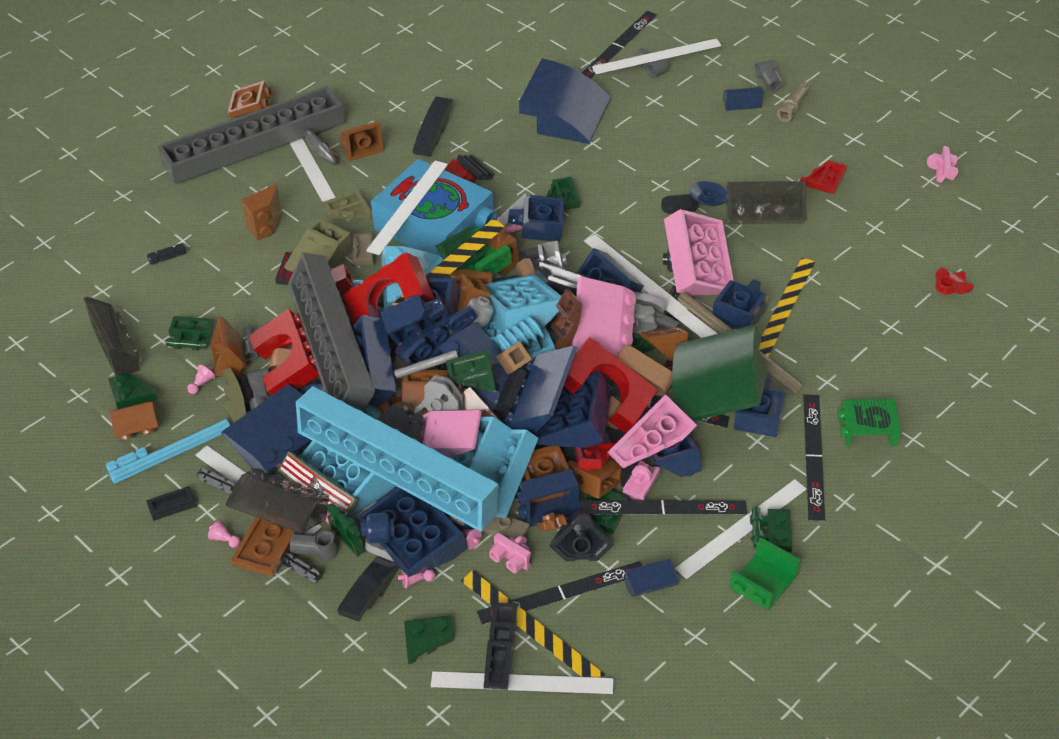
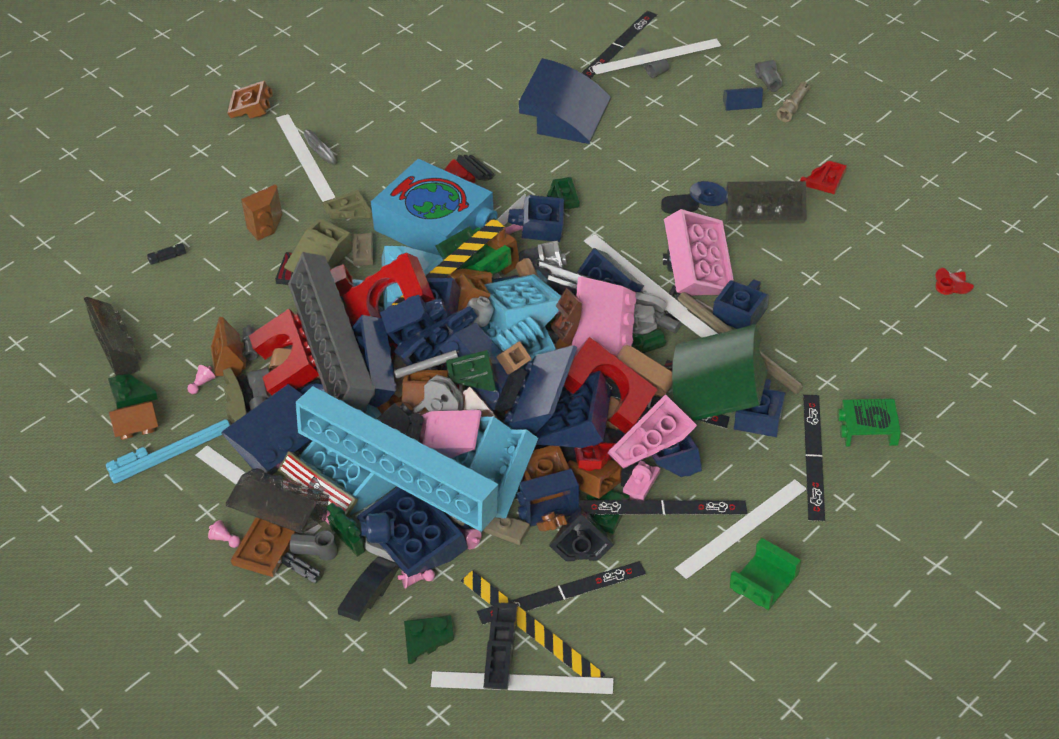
black tile [146,486,196,521] -> none
dark grey brick [158,86,345,184] -> none
dark green plate [166,316,214,351] -> none
axle [197,467,237,494] -> none
dark orange slope [340,121,383,161] -> none
white sticker [366,161,448,255] -> none
black slope [412,96,453,157] -> none
bright pink hips [489,533,531,574] -> none
dark blue brick [625,559,679,597] -> none
dark orange slope [641,328,688,361] -> none
dark green plate [750,507,793,552] -> none
sticker [759,258,815,357] -> none
bright pink hips [927,146,958,183] -> none

